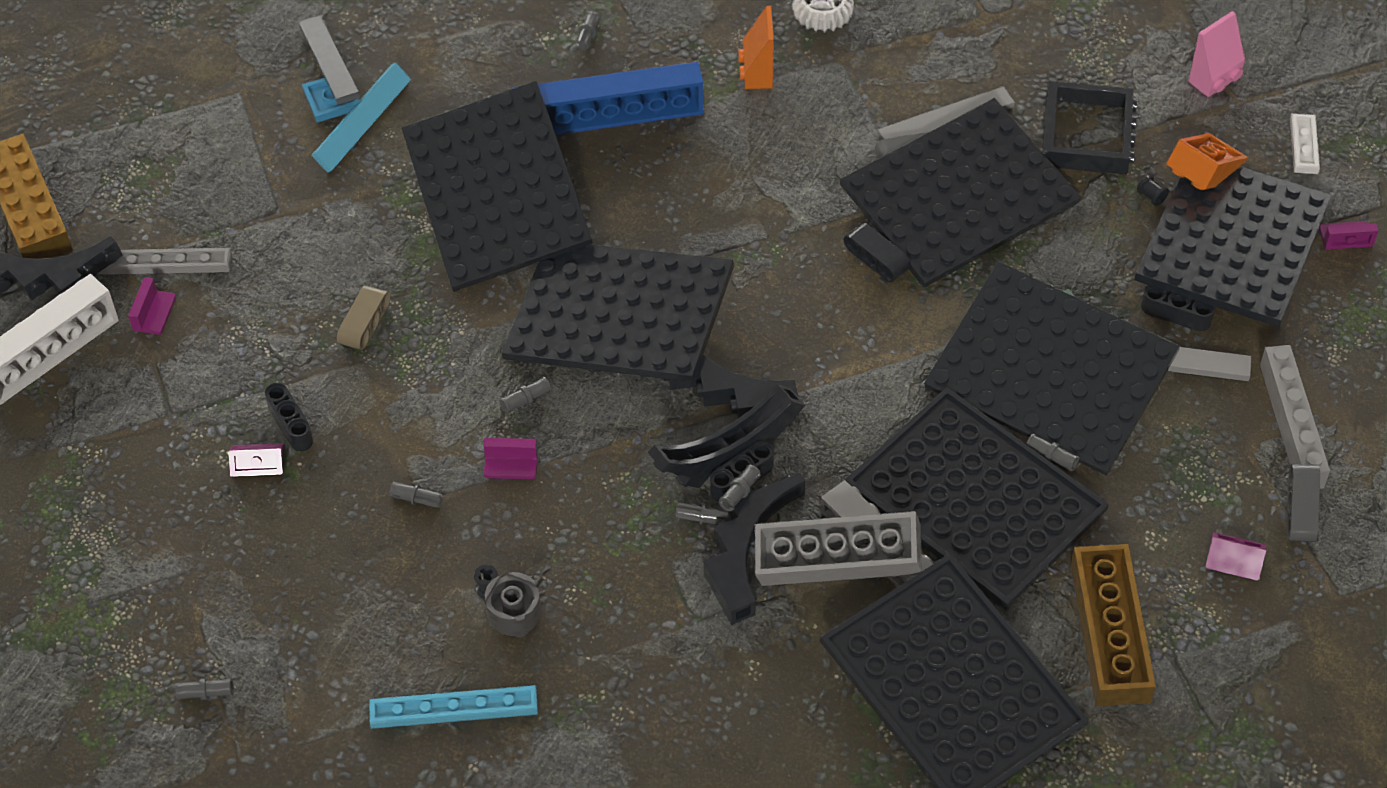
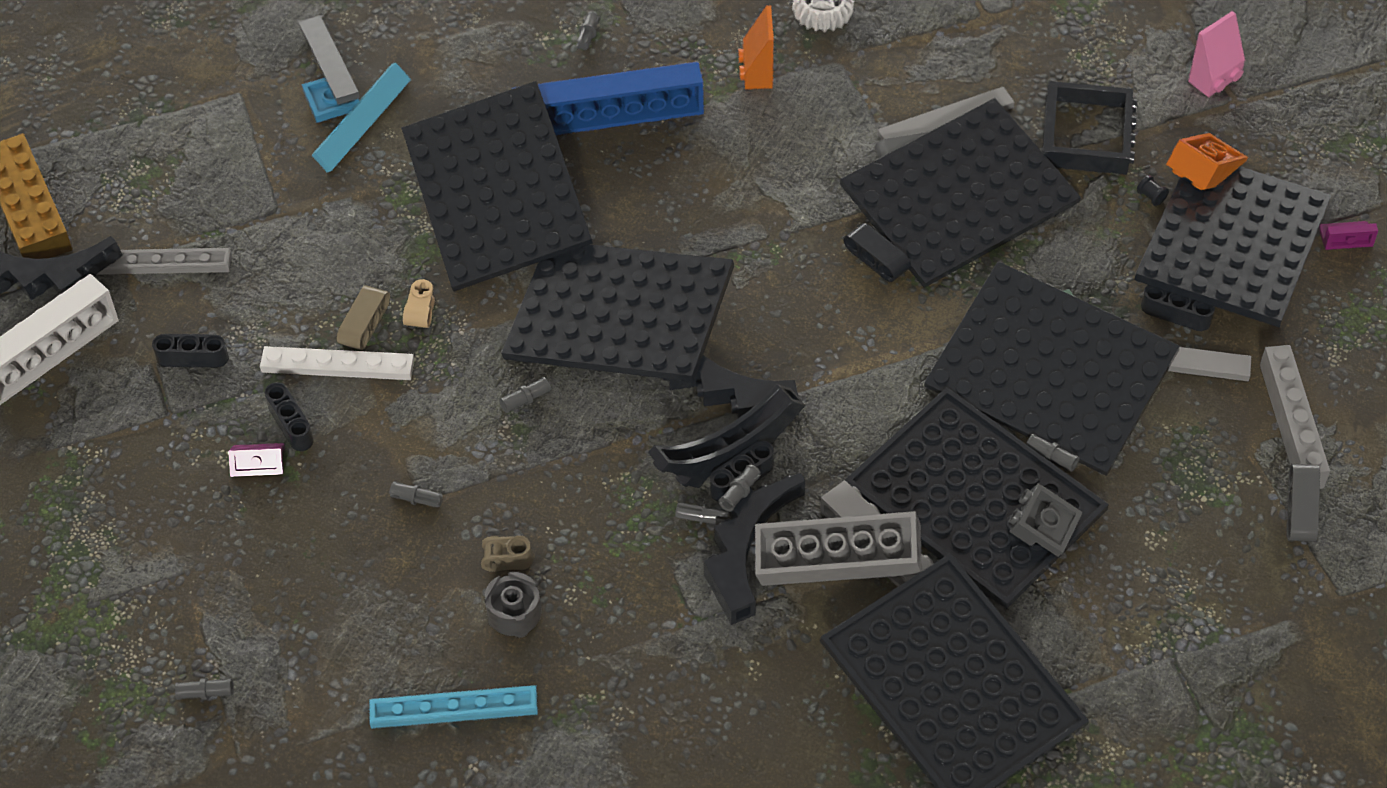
magenta panel [128,277,176,335] -> none
black bush [474,565,498,599] -> none
magenta panel [483,438,538,479] -> none
pearl gold brick [1071,544,1156,706] -> none
panel [1206,532,1266,580] -> none
white tile [1290,114,1320,174] -> none
none -> black beam [152,334,229,368]
none -> white plate [260,346,414,380]
none -> tan piece [403,279,435,328]
none -> dark tan piece [481,536,533,572]
none -> dark grey plate [1009,483,1083,557]

